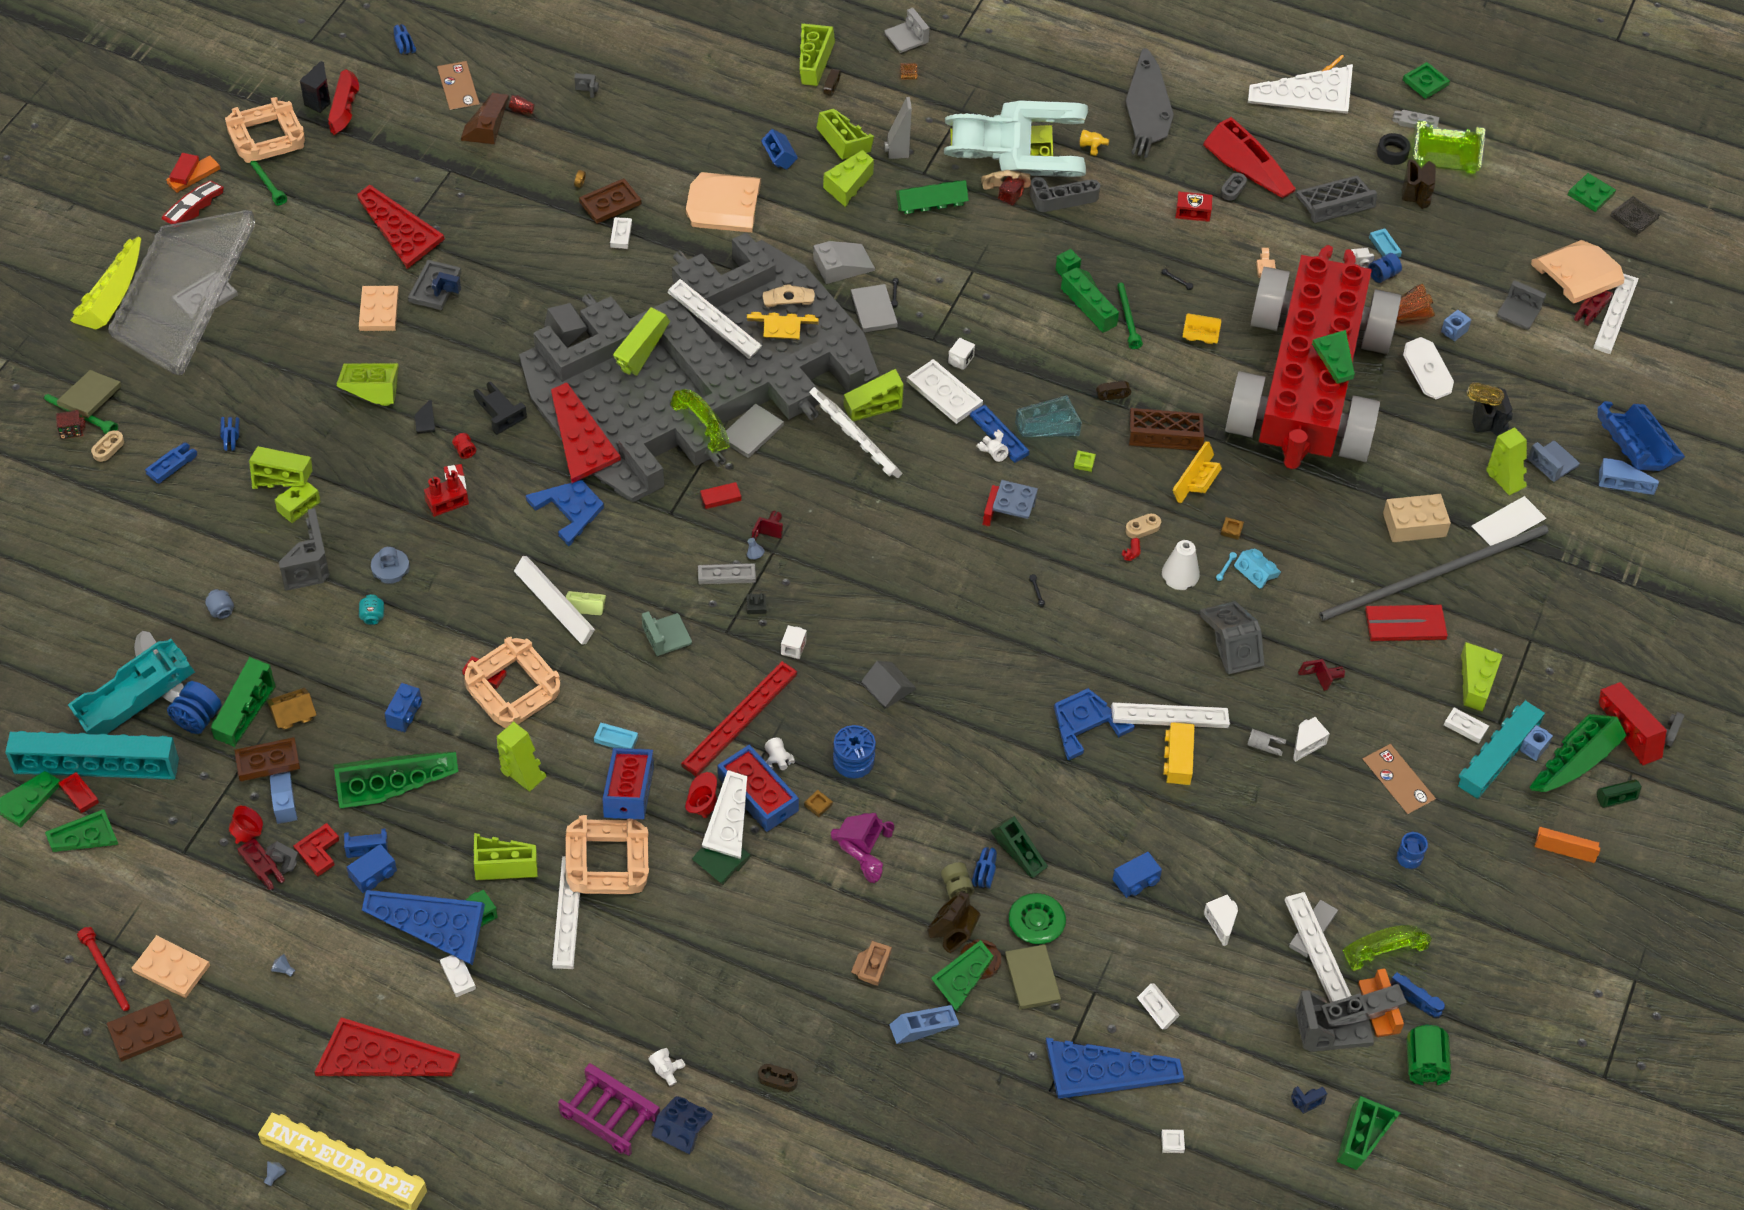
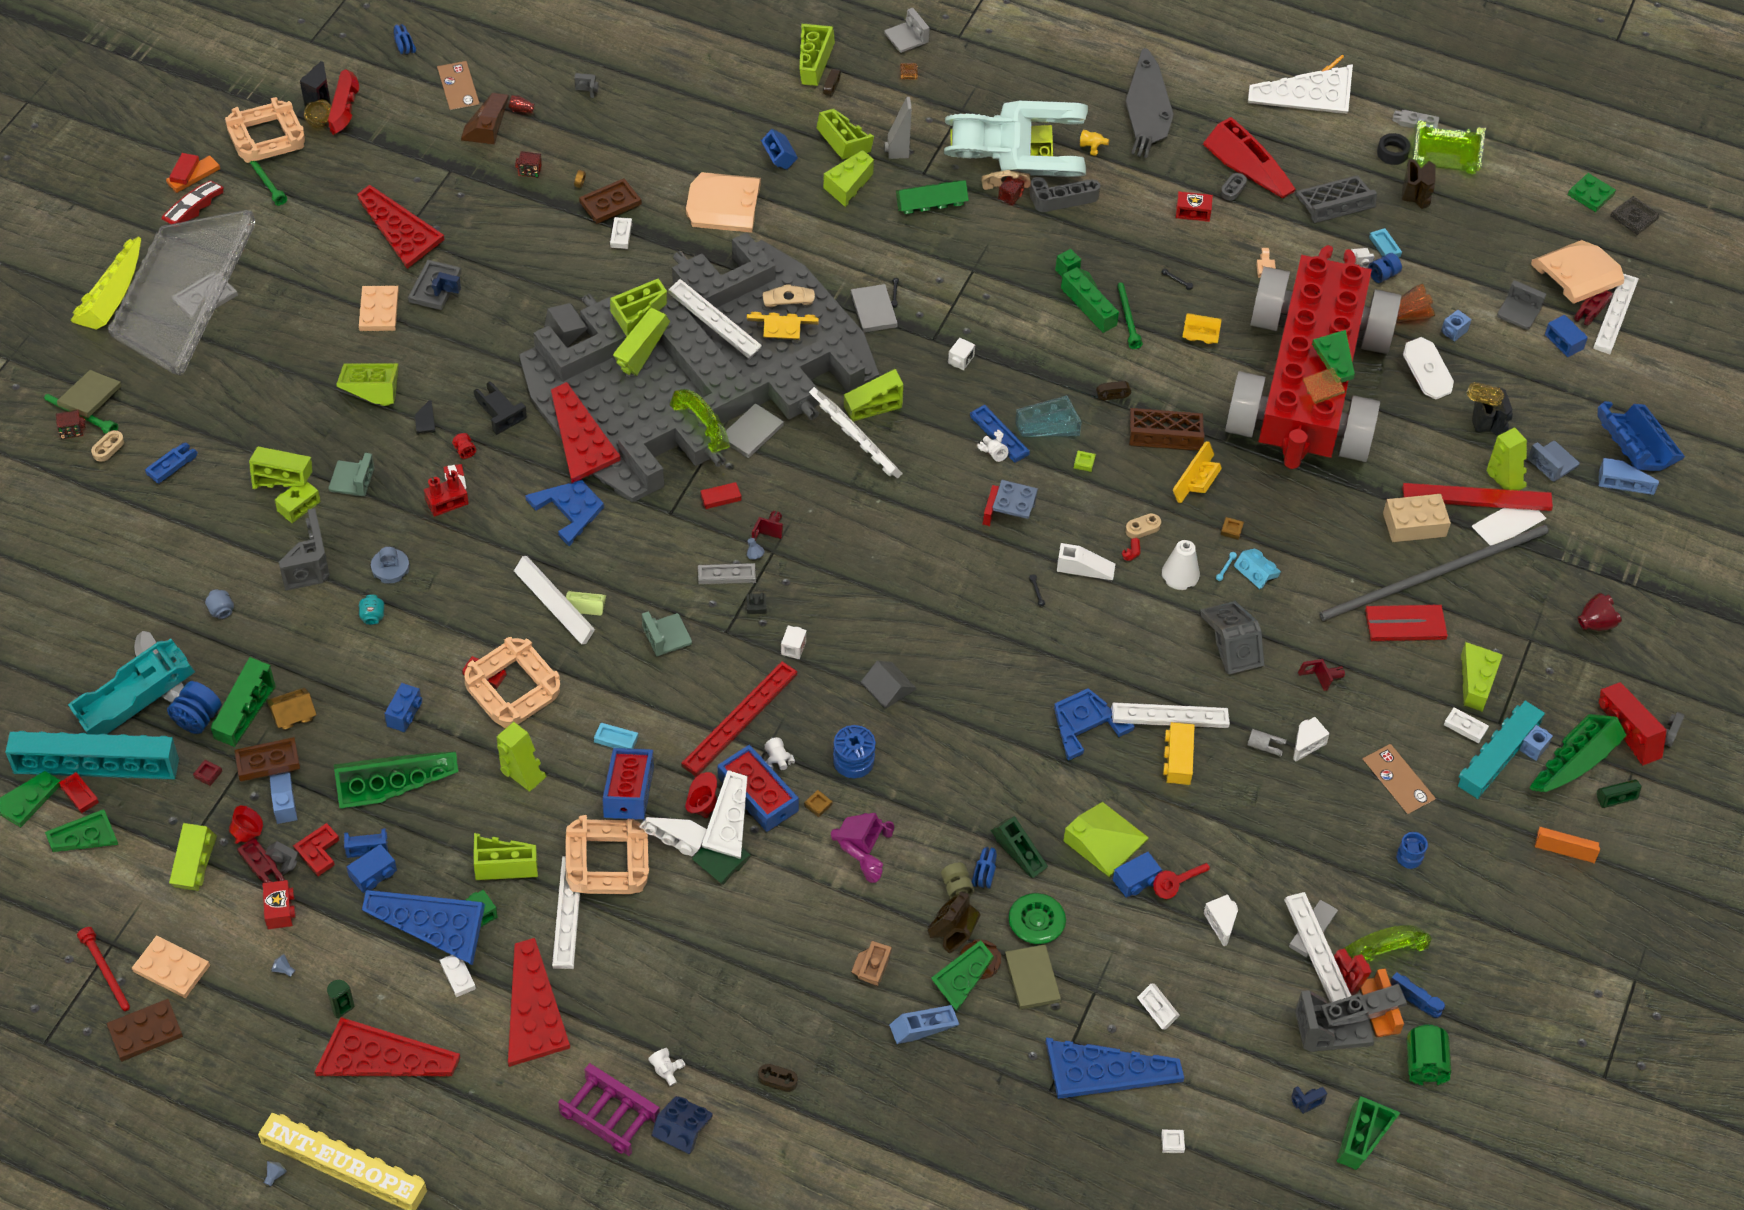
blue arm [220,417,240,451] -> none
light grey slope [813,241,875,284] -> none
white plate [907,359,983,424] -> none
green plate [1402,62,1450,99] -> none
none -> lime wedge [169,823,217,891]
none -> dark red tile [193,760,222,786]
none -> red brick [263,880,296,929]
none -> clear yellow hair [304,100,331,128]
none -> dark green brick [327,980,355,1019]
none -> sand green bracket [329,453,375,497]
none -> red wing [508,938,570,1067]
none -> clear red brick [515,151,542,178]
none -> lime wedge [610,278,667,336]
none -> white slope [639,817,707,857]
none -> white slope [1057,543,1115,580]
none -> lime slope [1063,802,1149,877]
none -> red piece [1153,863,1210,899]
none -> clear yellow piece [1303,368,1345,404]
none -> red plate [1334,948,1372,995]
none -> red tile [1402,483,1553,511]
none -> blue brick [1545,315,1588,357]
none -> dark red piece [1577,593,1622,631]

